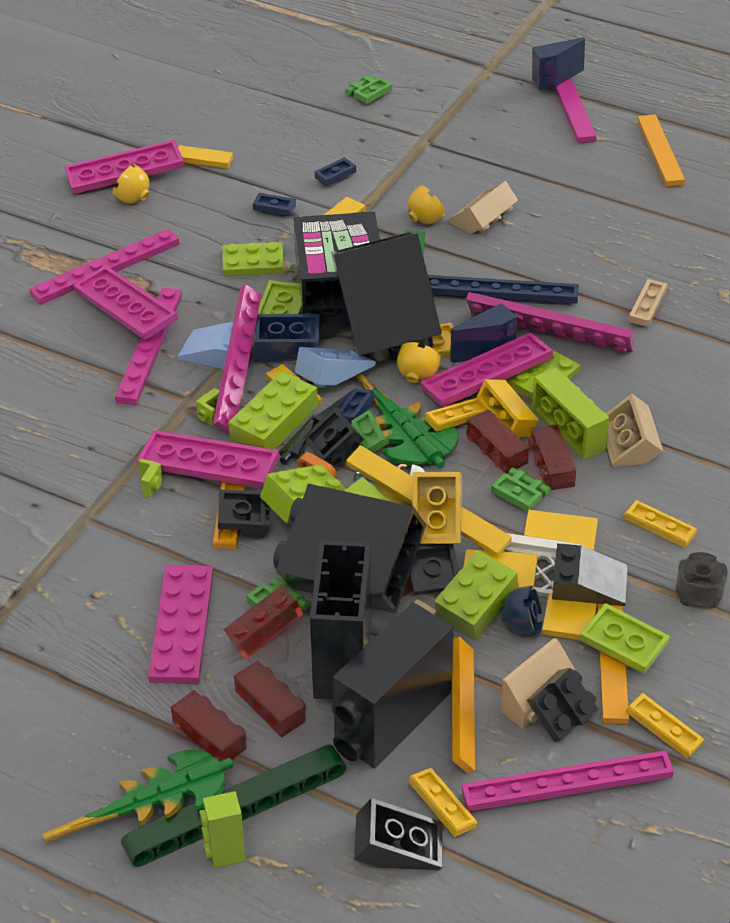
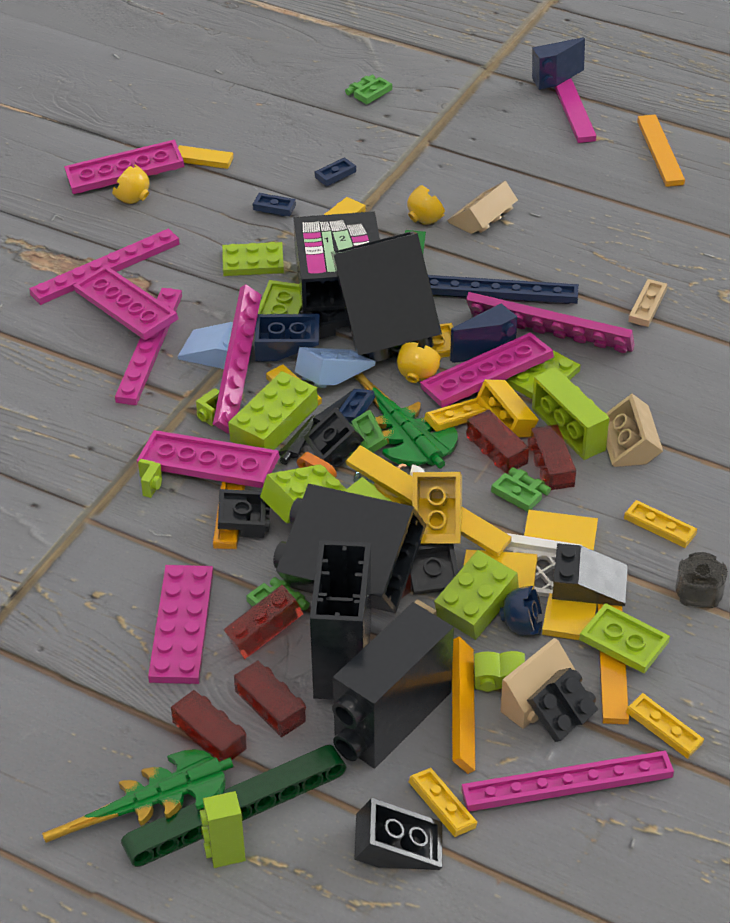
none -> lime brick [474,651,525,692]

